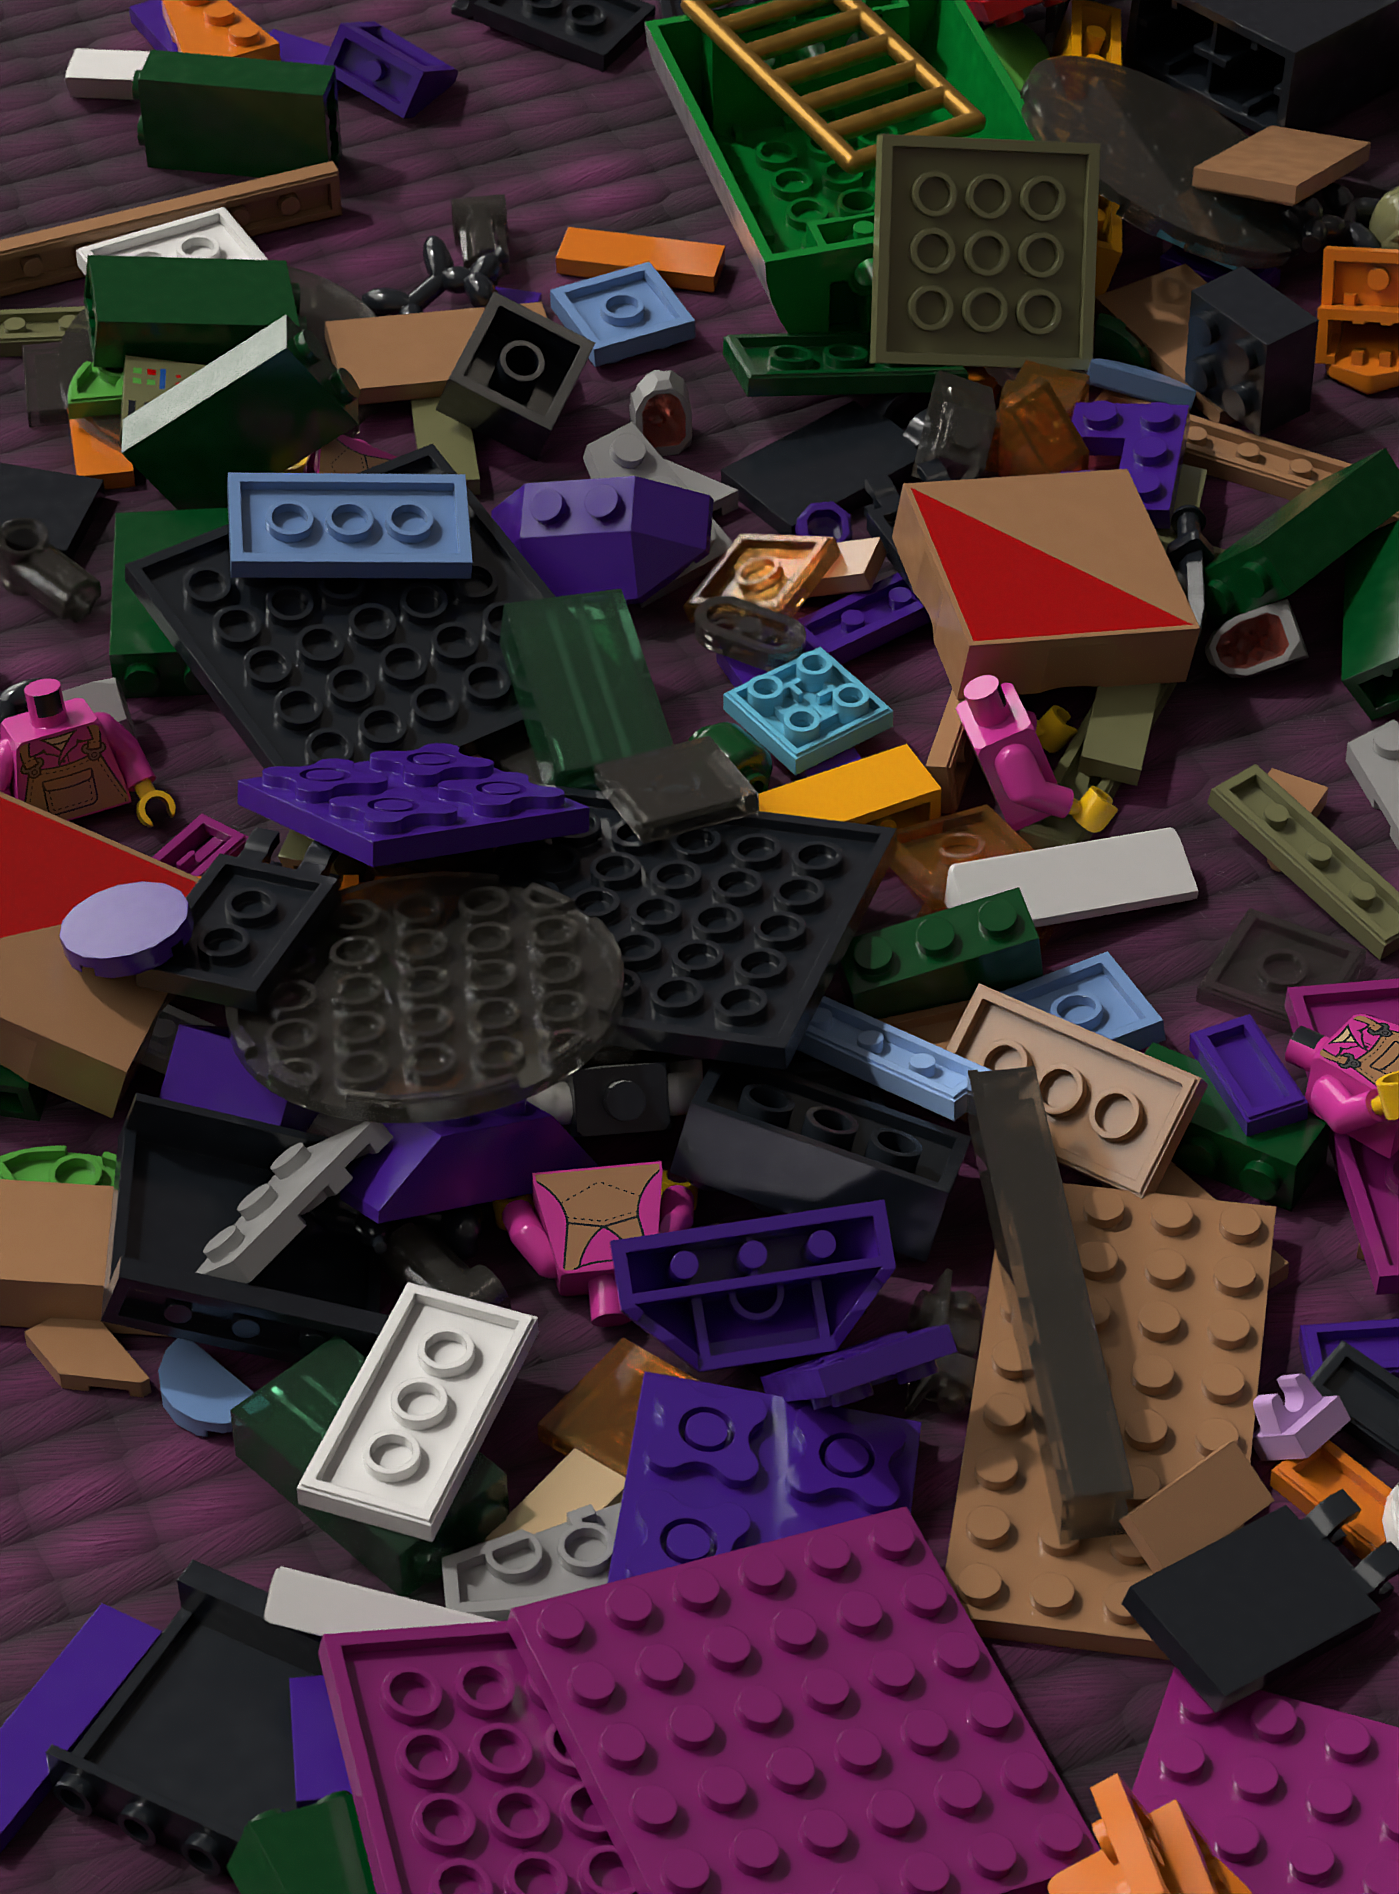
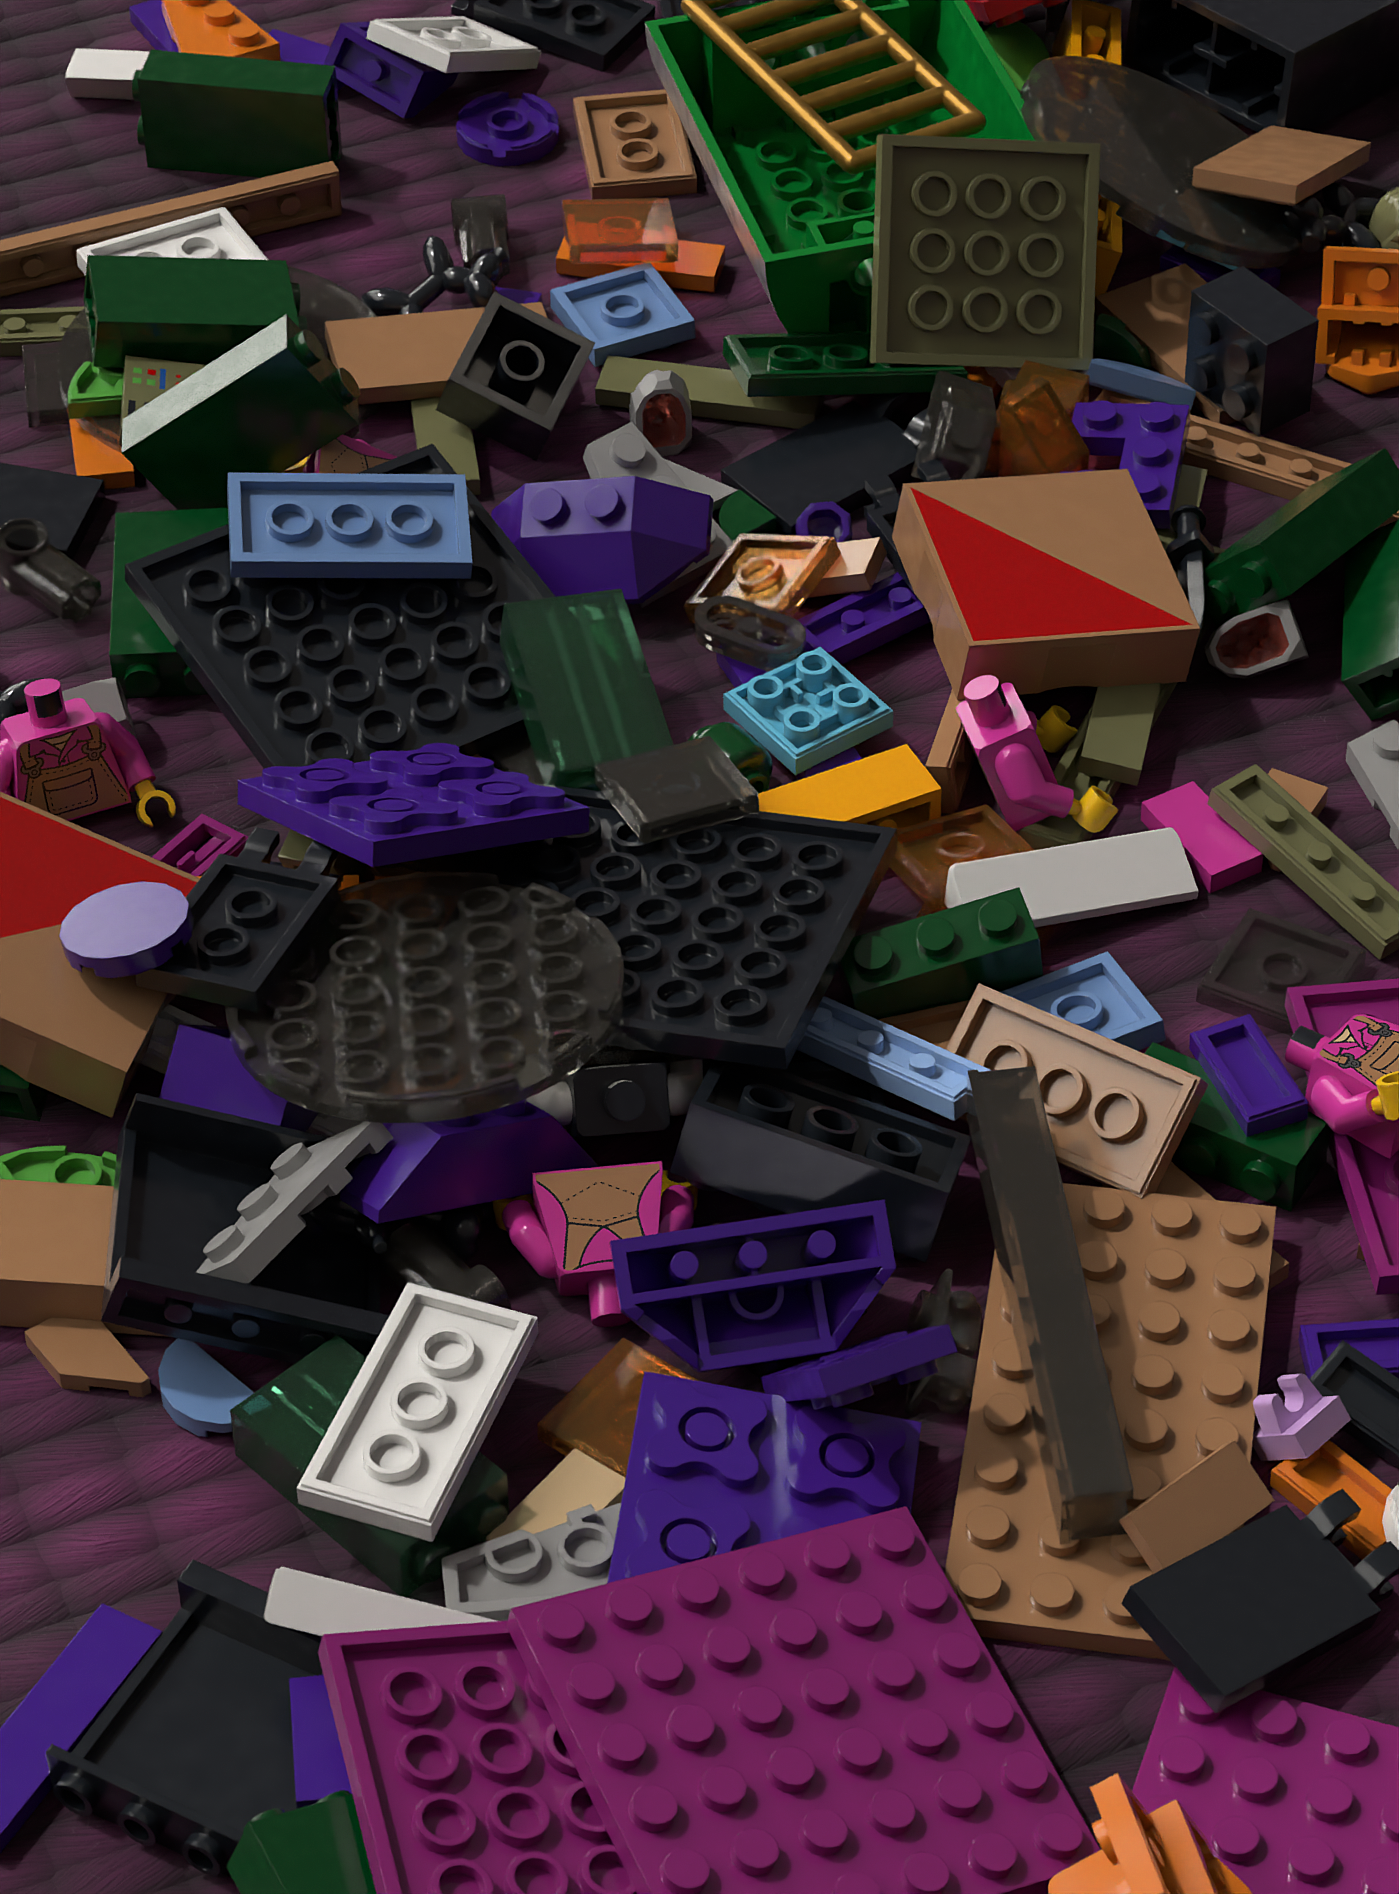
none -> white tile [366,16,541,73]
none -> dark purple tile [456,92,559,166]
none -> clear orange tile [562,198,678,264]
none -> medium nougat tile [573,89,697,203]
none -> olive tile [595,355,825,429]
none -> dark green tile [719,489,777,556]
none -> dark pink tile [1141,781,1263,893]

